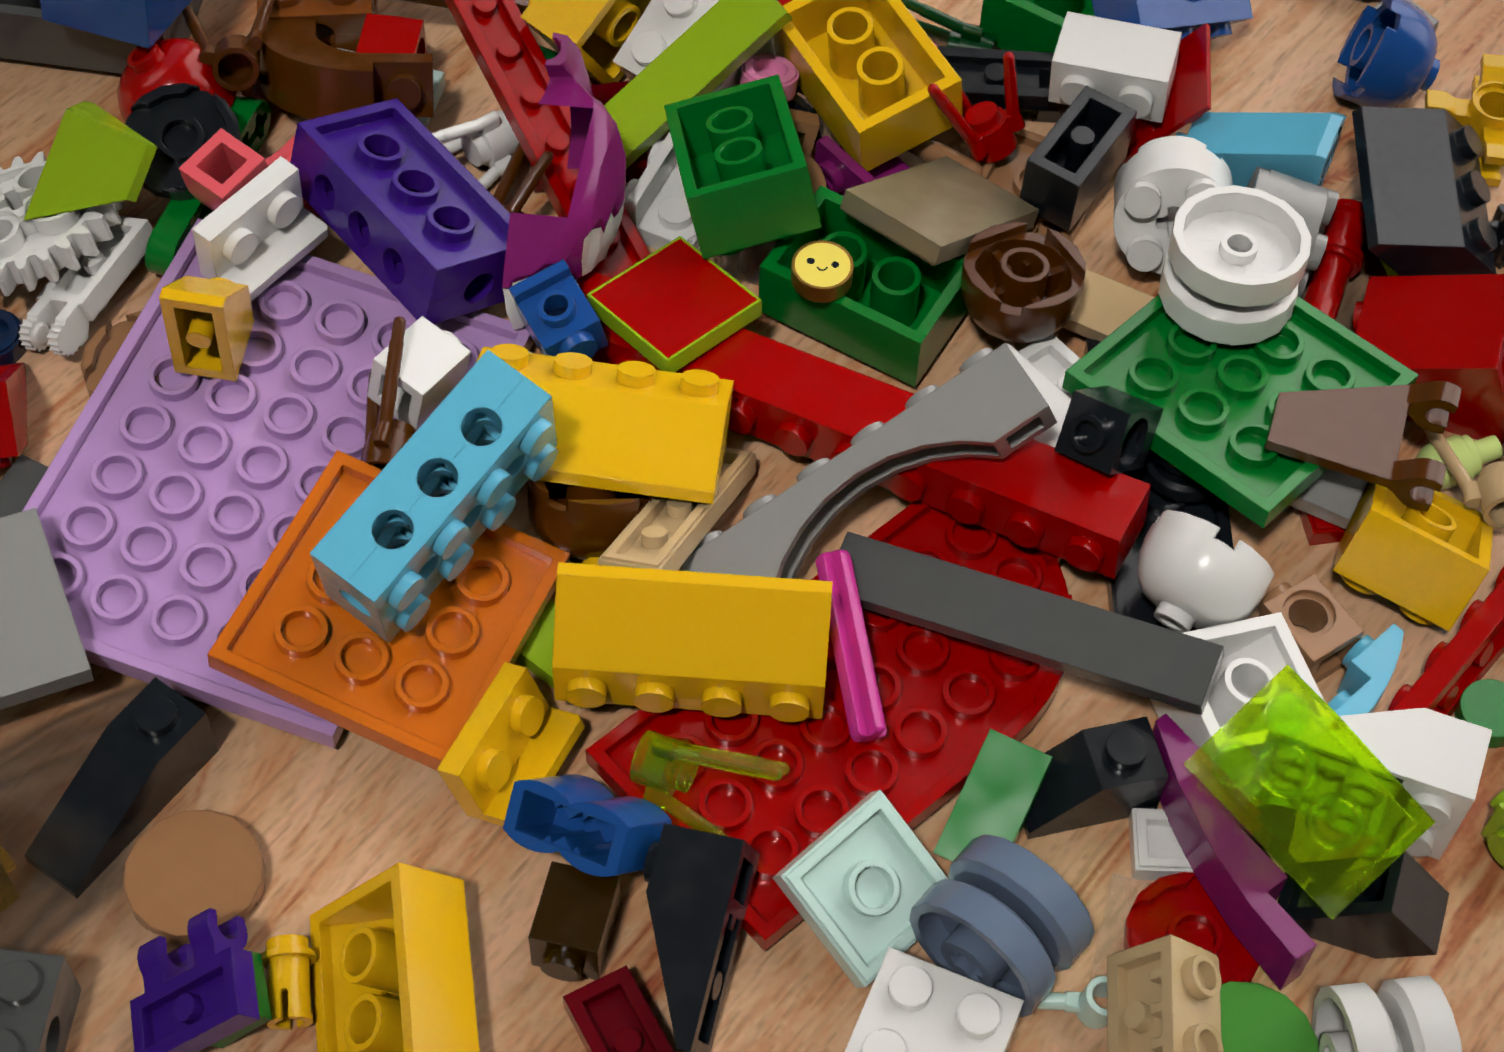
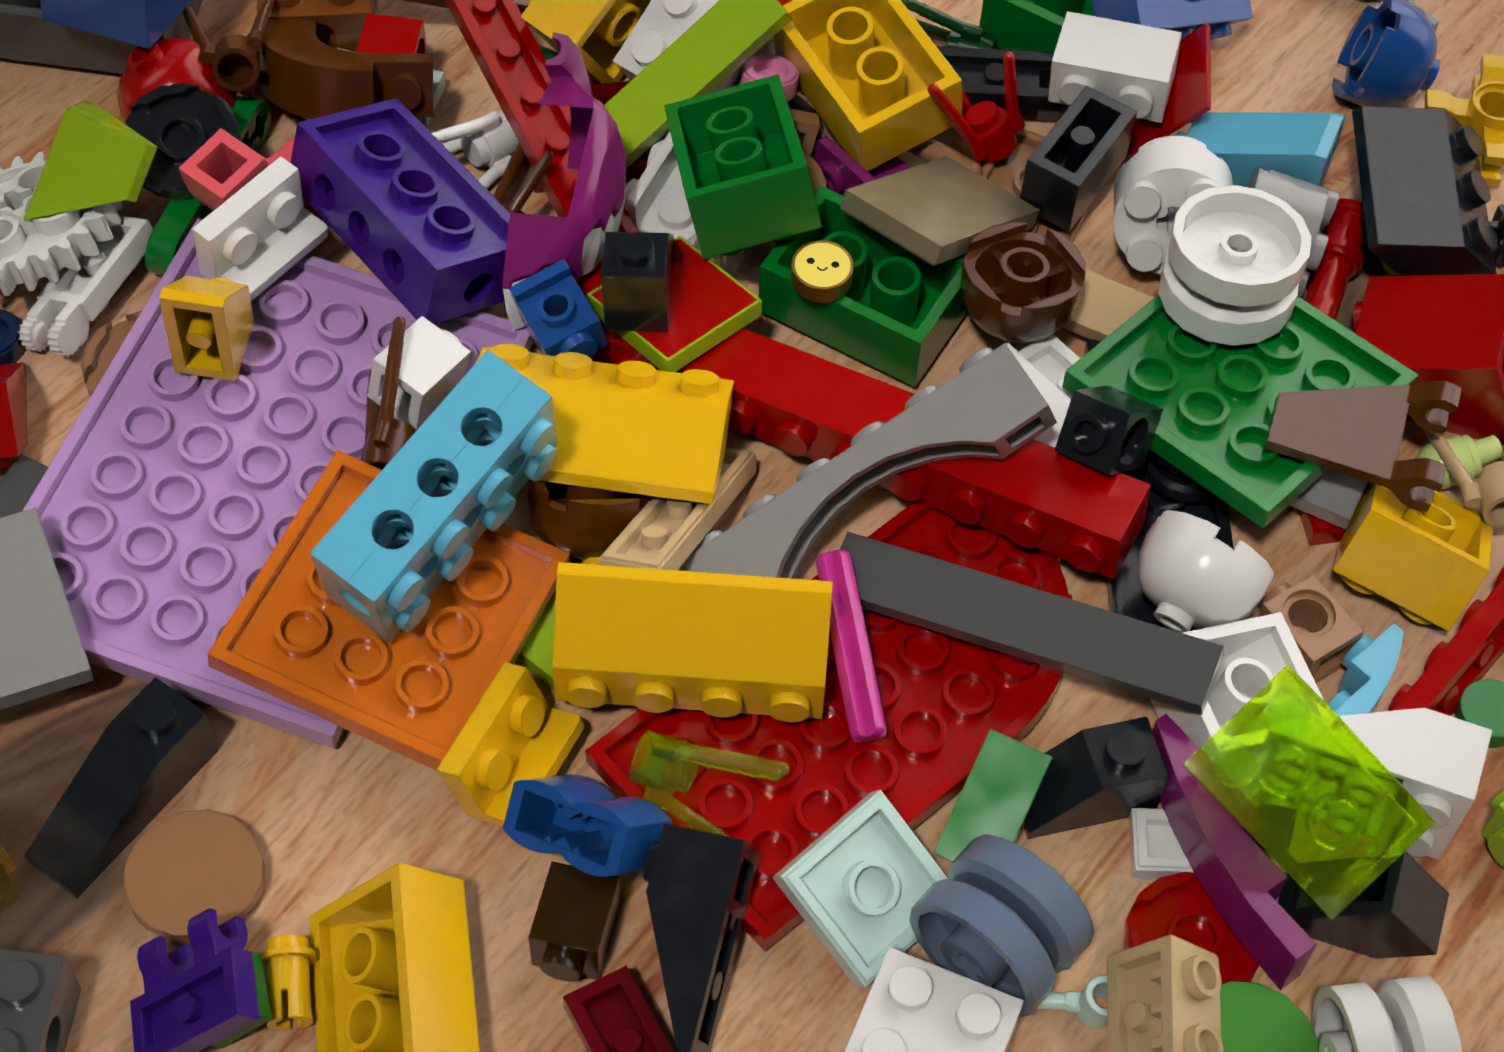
none -> black slope [601,232,674,332]

